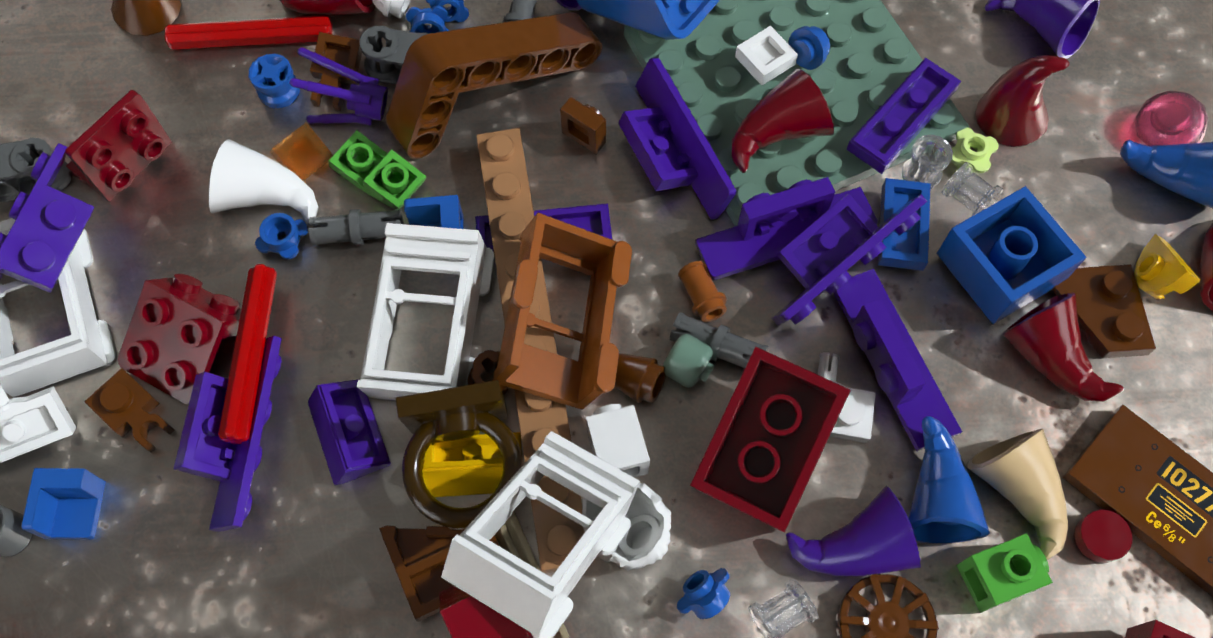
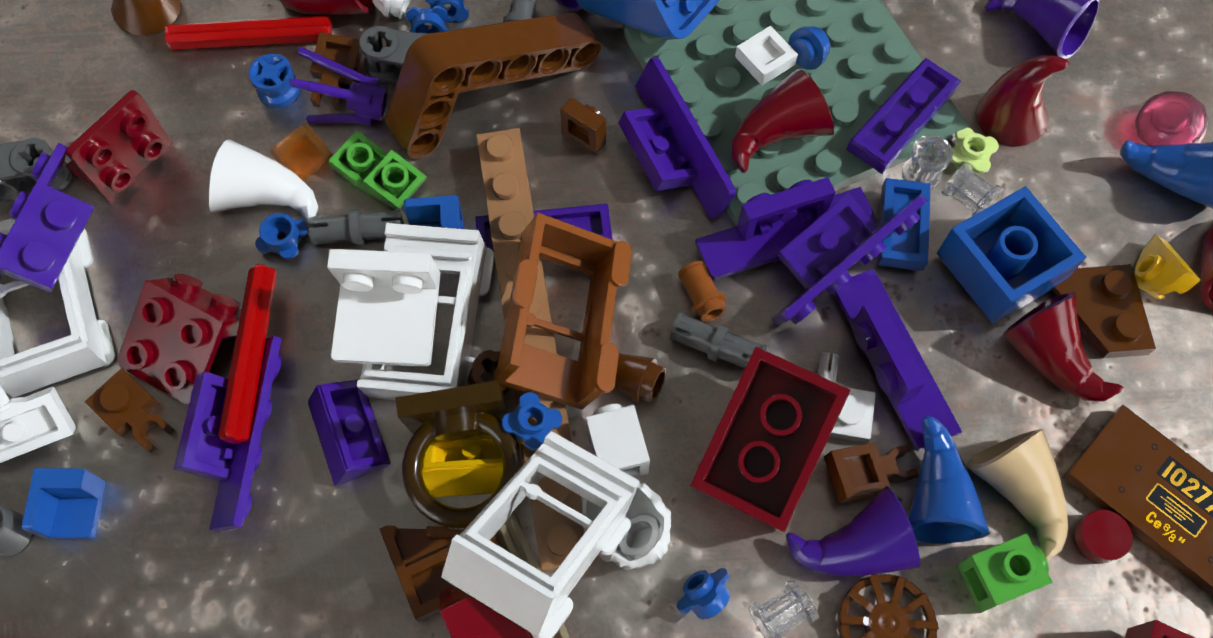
sand green piece [663,334,715,388] -> none
none -> white bracket [327,249,441,367]
none -> blue plate [502,392,562,450]
none -> reddish brown plate [824,442,919,504]

